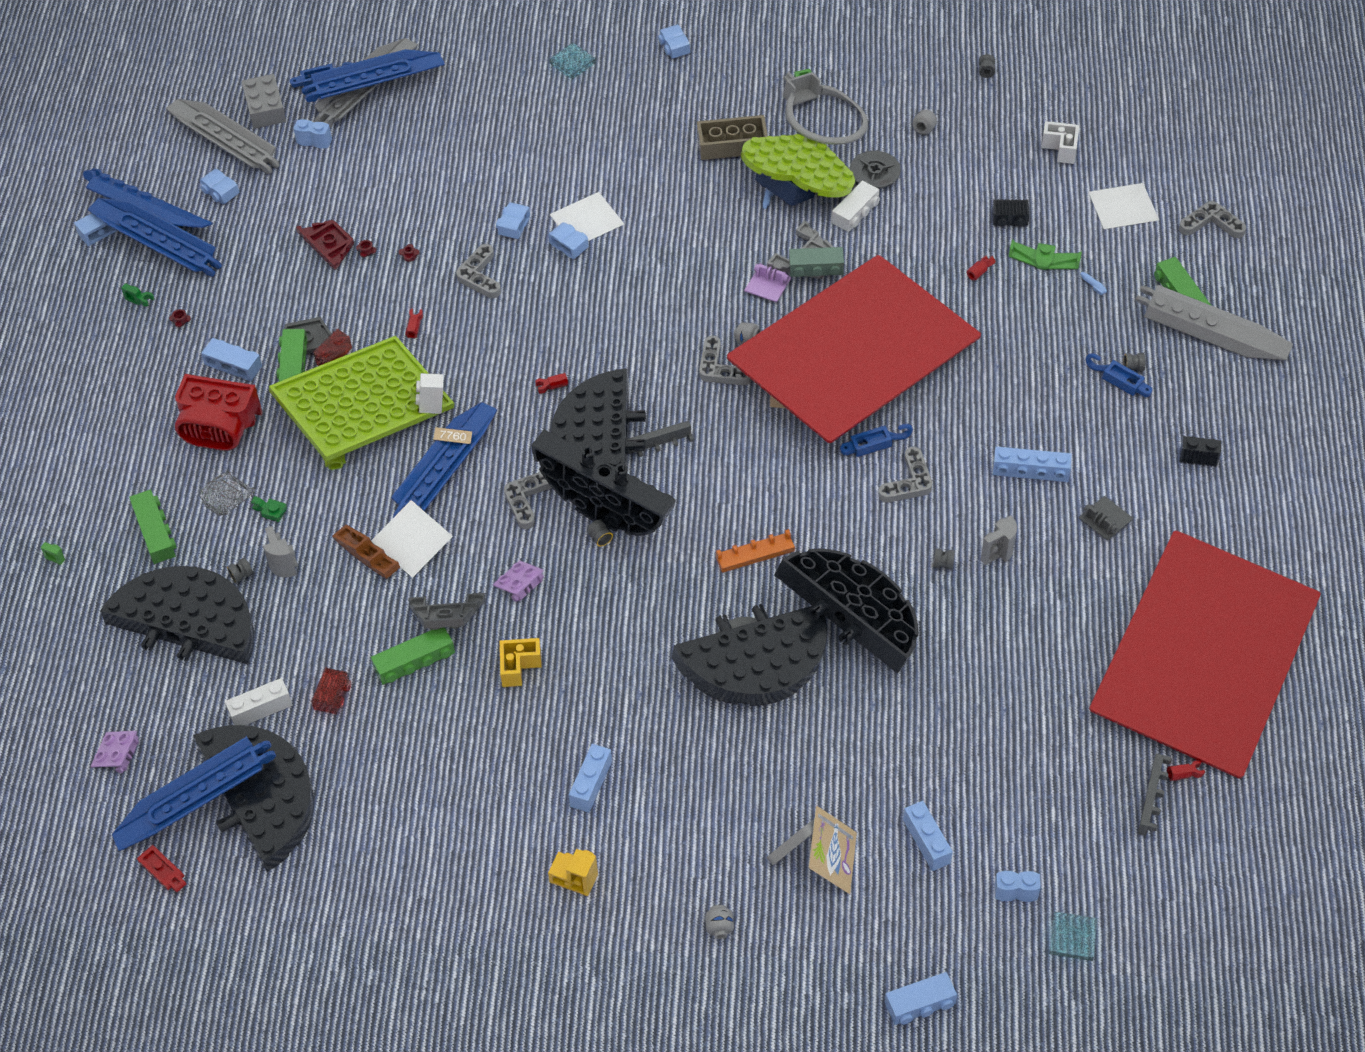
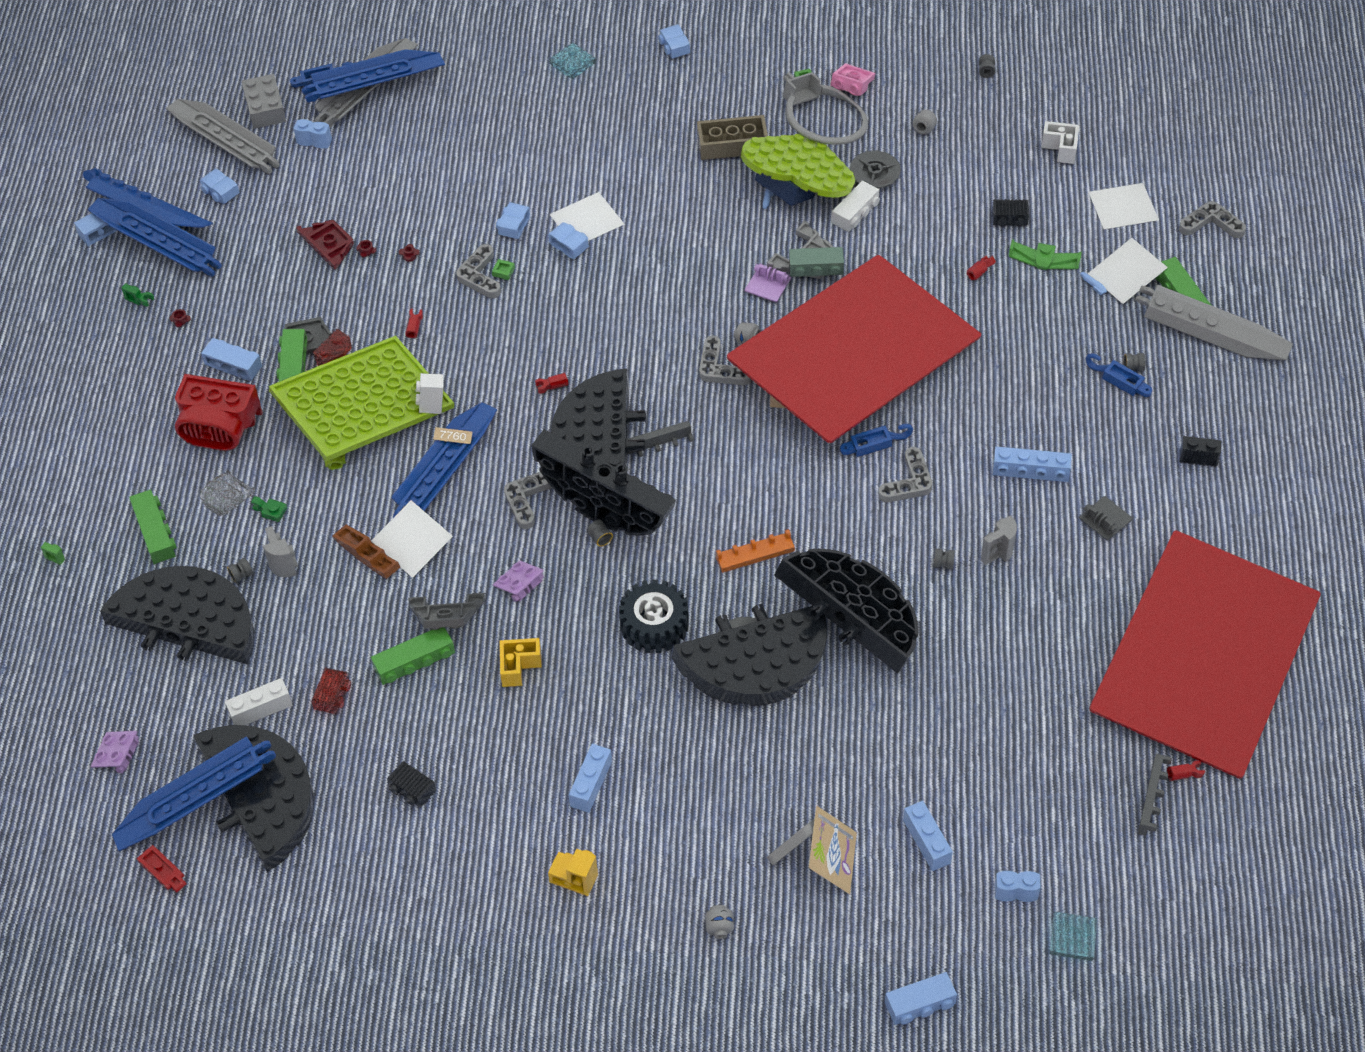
none -> black brick [387,761,436,808]
none -> bright green plate [492,259,515,280]
none -> black wheel [619,579,689,653]
none -> bright pink plate [830,63,875,96]
none -> white sticker [1088,238,1168,304]

